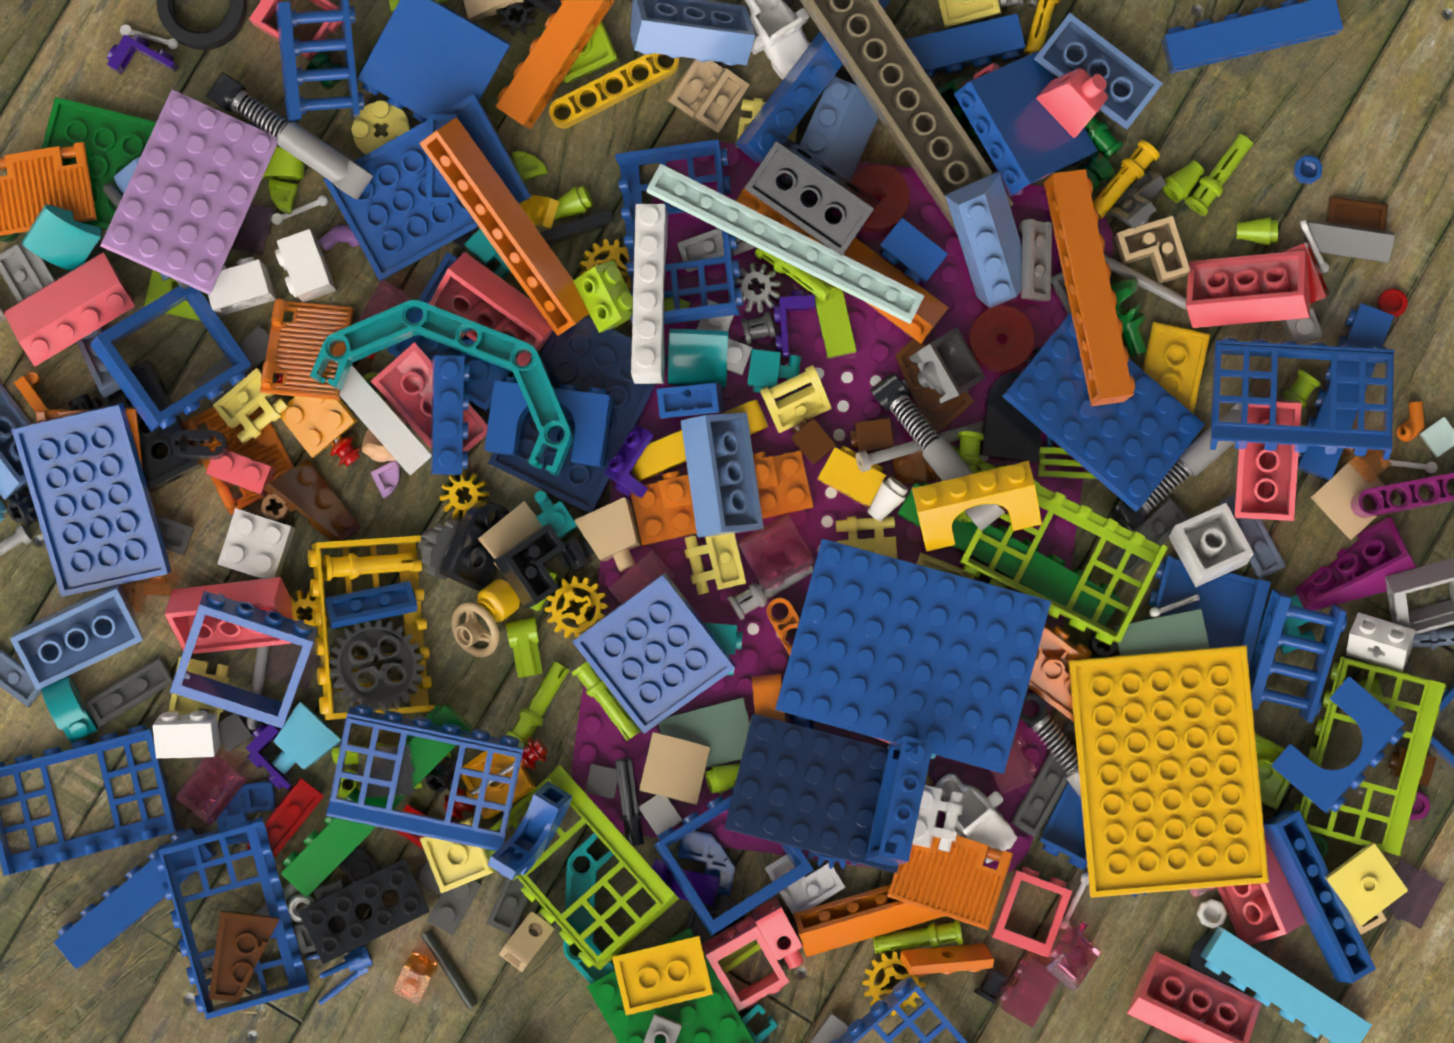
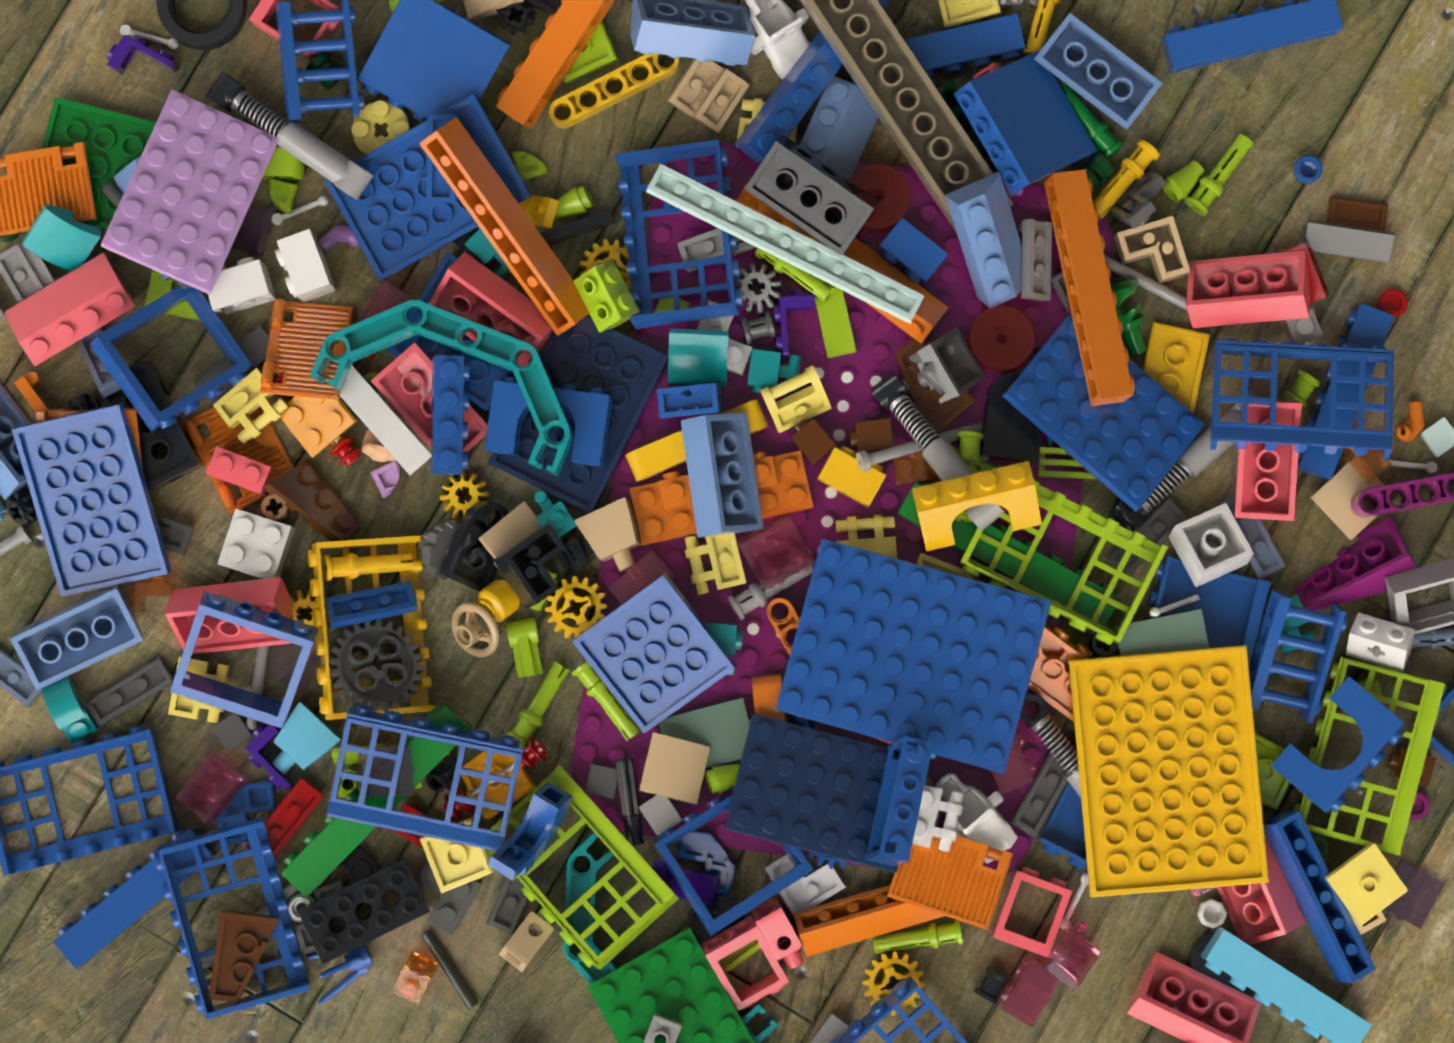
white brick [153,710,220,759] -> none
black beam [171,430,229,460] -> none
dark purple bracket [604,426,654,498] -> none
yellow plate [612,935,713,1015] -> none
white arch [631,204,668,384] -> none
white cone [868,477,908,521] -> none
orange tile [900,943,994,977] -> none
coral torso [1036,68,1108,138] -> none
lime cone [1237,217,1279,246] -> none
white hinge [1300,220,1329,273] -> none

